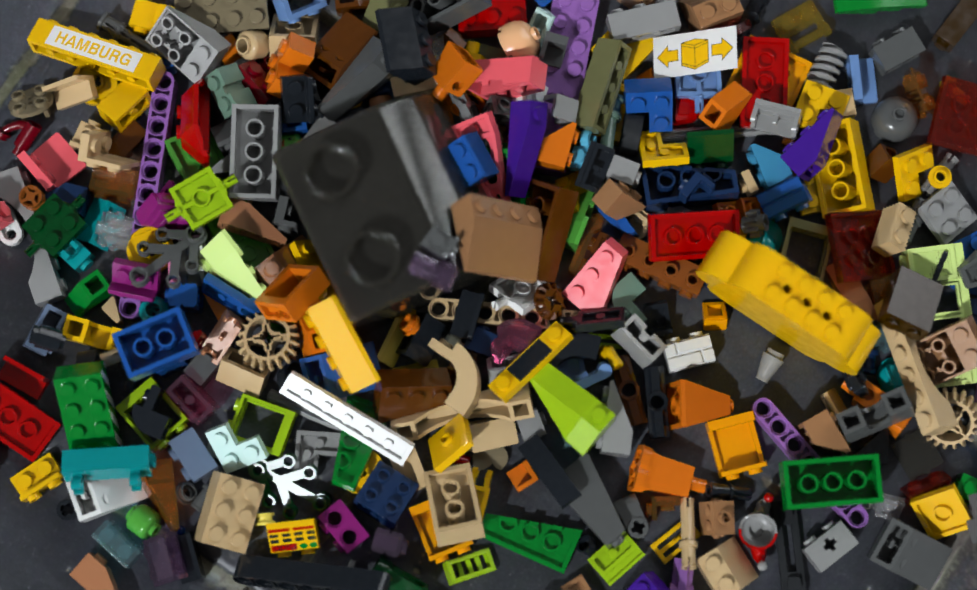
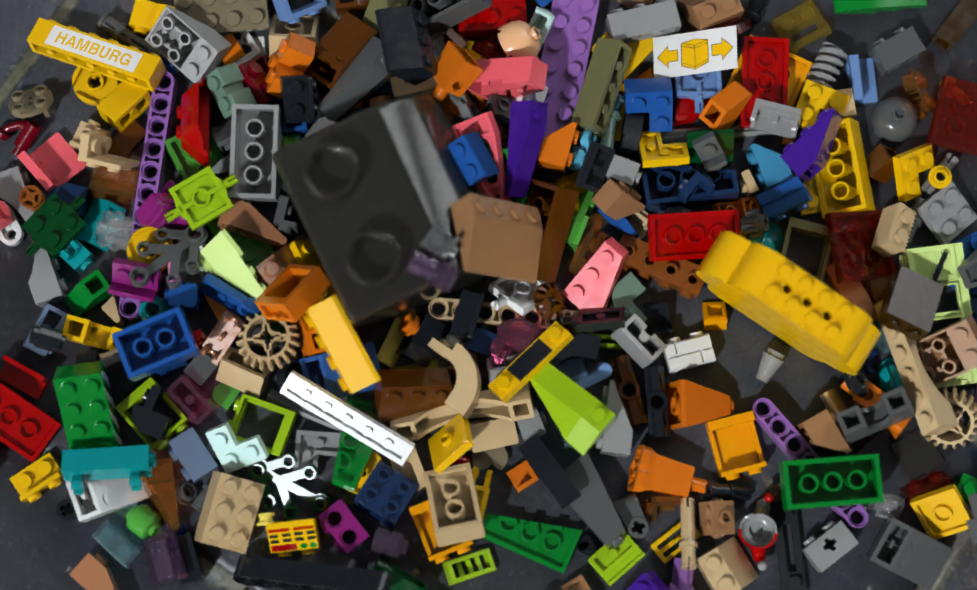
tan panel [41,75,99,110] -> none
tan head [236,30,269,60] -> none
dark grey panel [539,31,569,69] -> none
light grey panel [543,93,579,126] -> none
yellow arm [598,345,624,370] -> none
none -> bright green tile [213,383,242,411]
none -> clear red slope [471,34,507,59]
none -> dark grey bracket [692,131,728,173]

